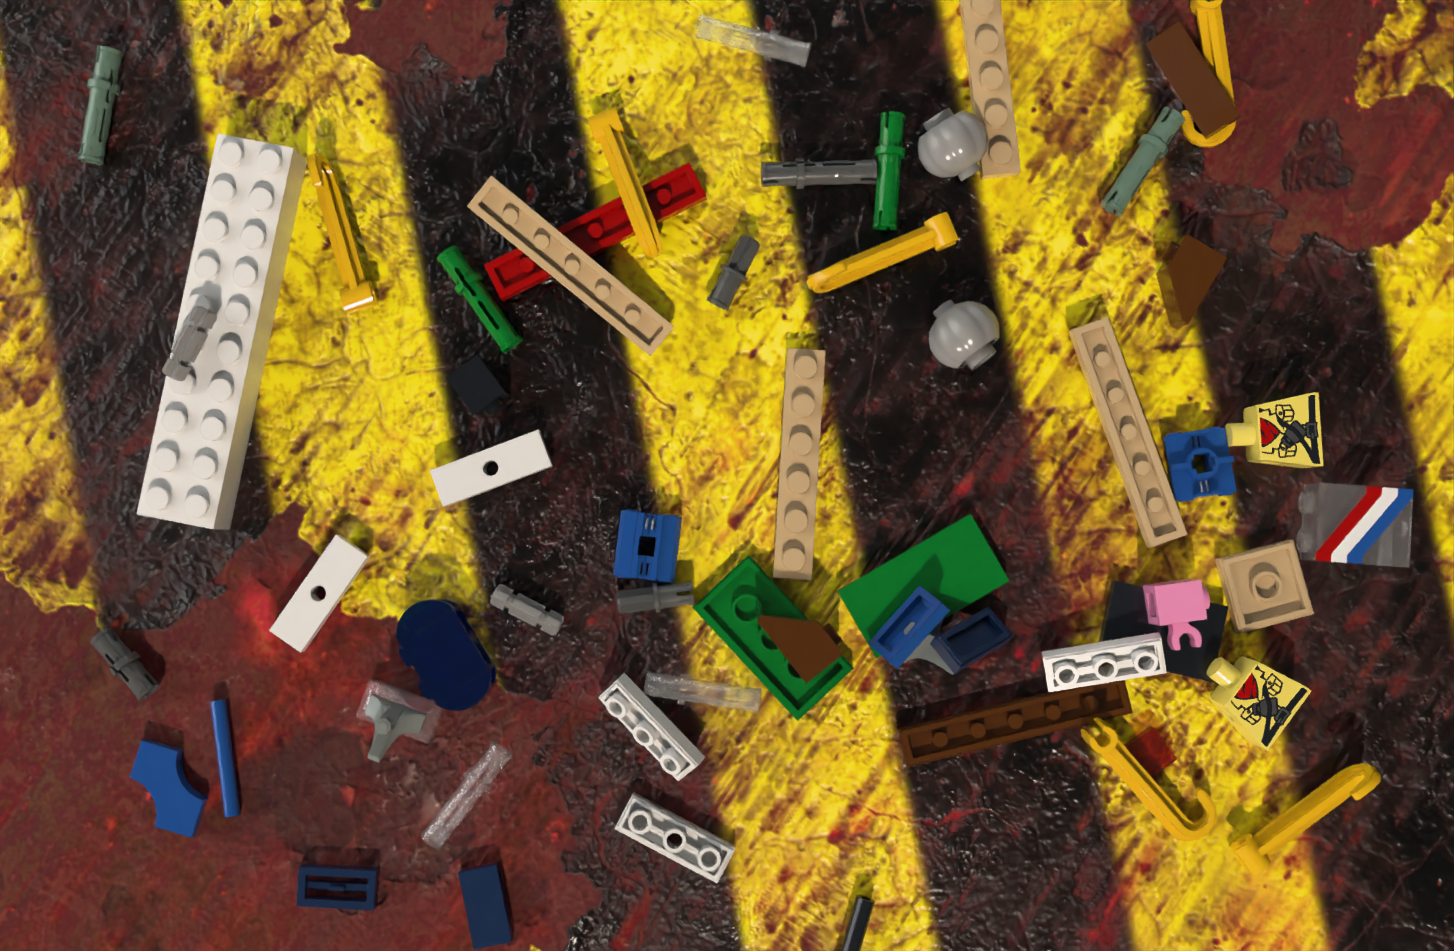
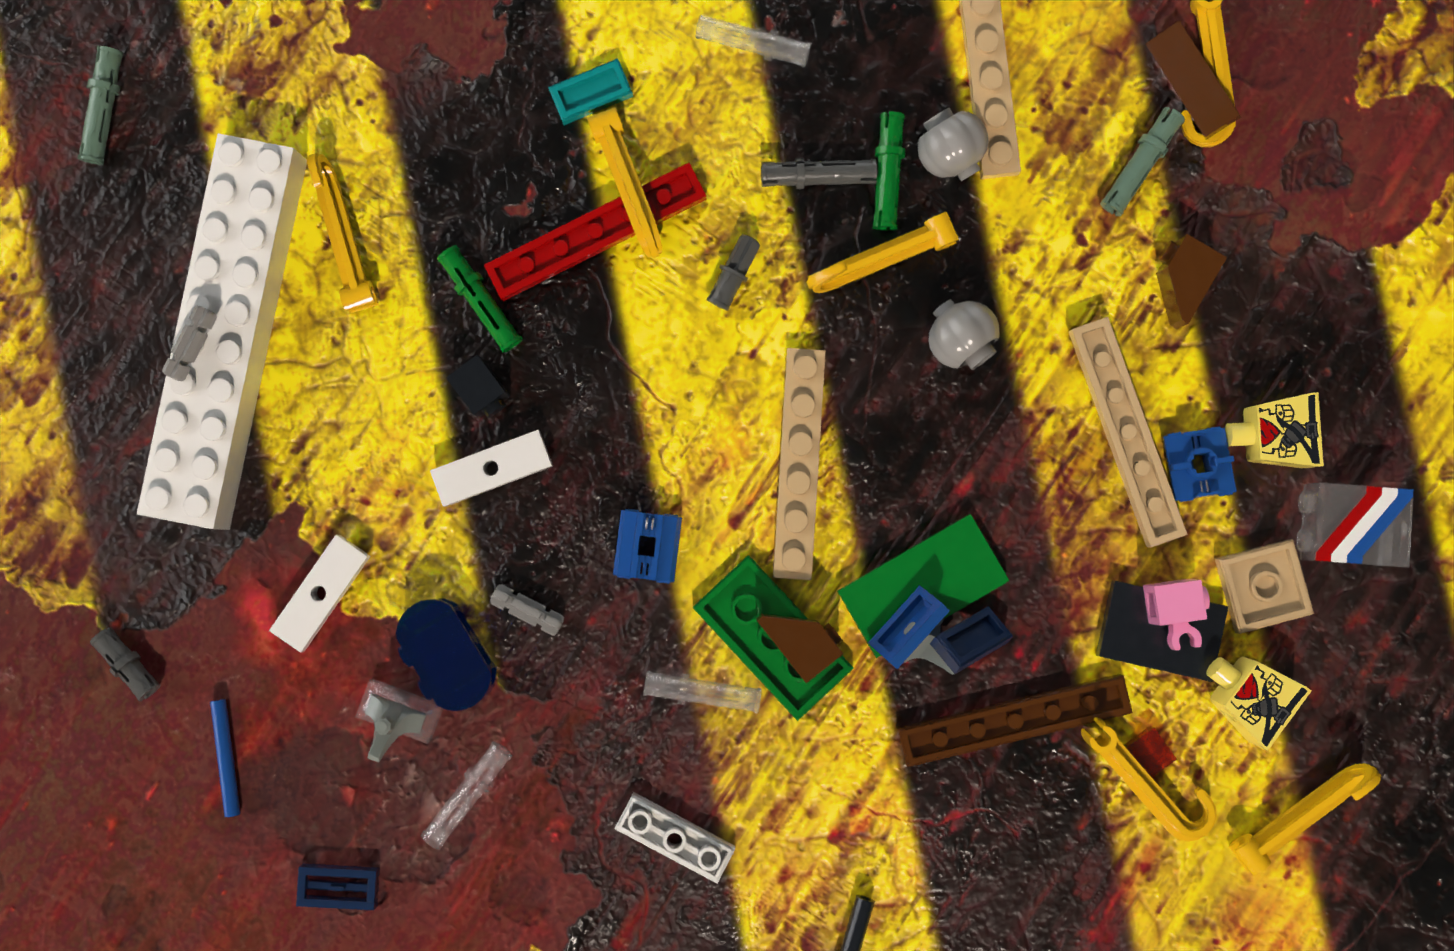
blue tile [129,739,208,838] -> none
dark blue tile [458,862,514,950] -> none
tan plate [467,175,674,356] -> none
white tile [598,673,705,781] -> none
dark grey axle [616,580,694,614] -> none
white tile [1041,632,1167,692] -> none
none -> teal tile [548,58,633,125]

